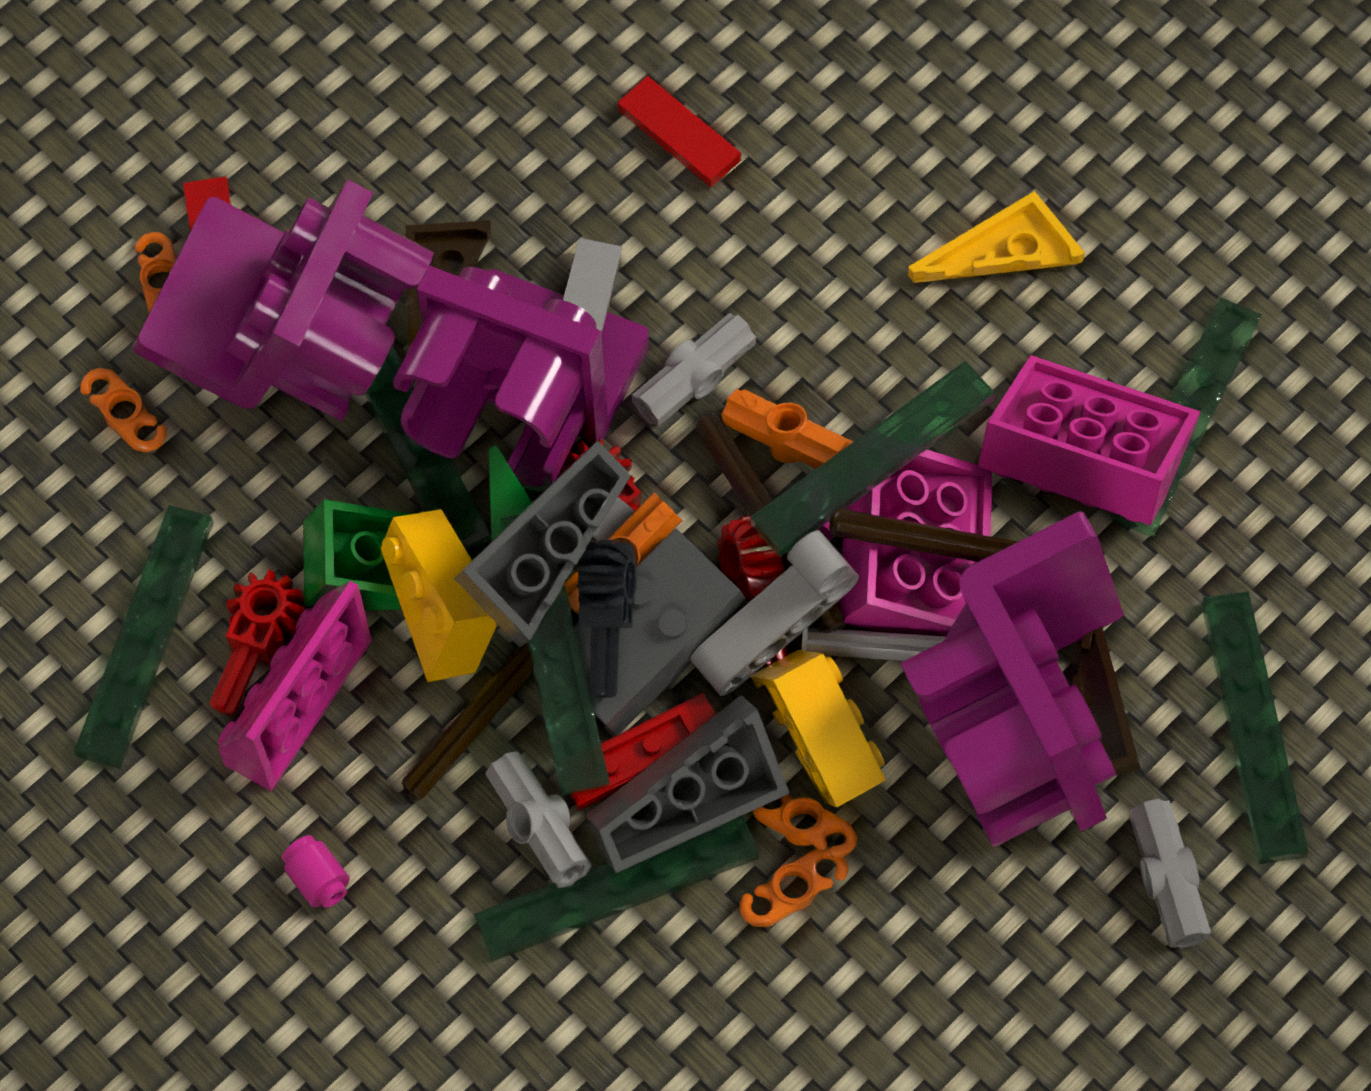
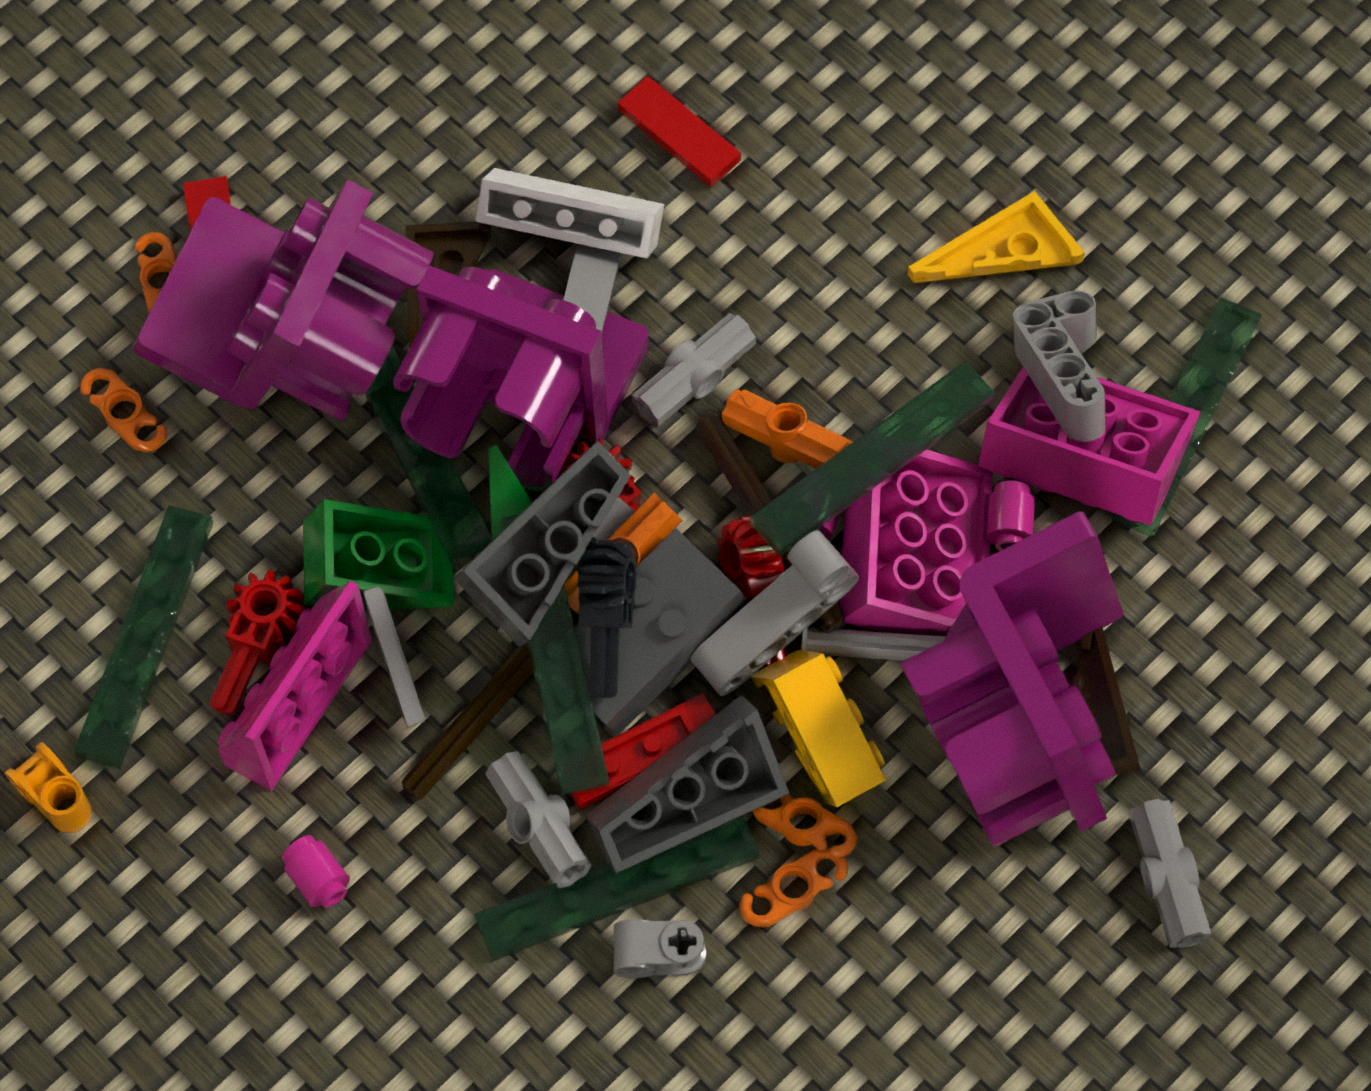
yellow wedge [380,509,497,682] -> none
dark brown axle [829,508,1018,562] -> none
clear green tile [1201,591,1309,864] -> none
none -> light orange piece [4,742,92,833]
none -> light grey tile [363,587,425,727]
none -> white brick [476,168,664,258]
none -> light grey piece [614,919,707,978]
none -> dark pink brick [987,481,1035,551]
none -> light grey beam [1013,290,1106,442]

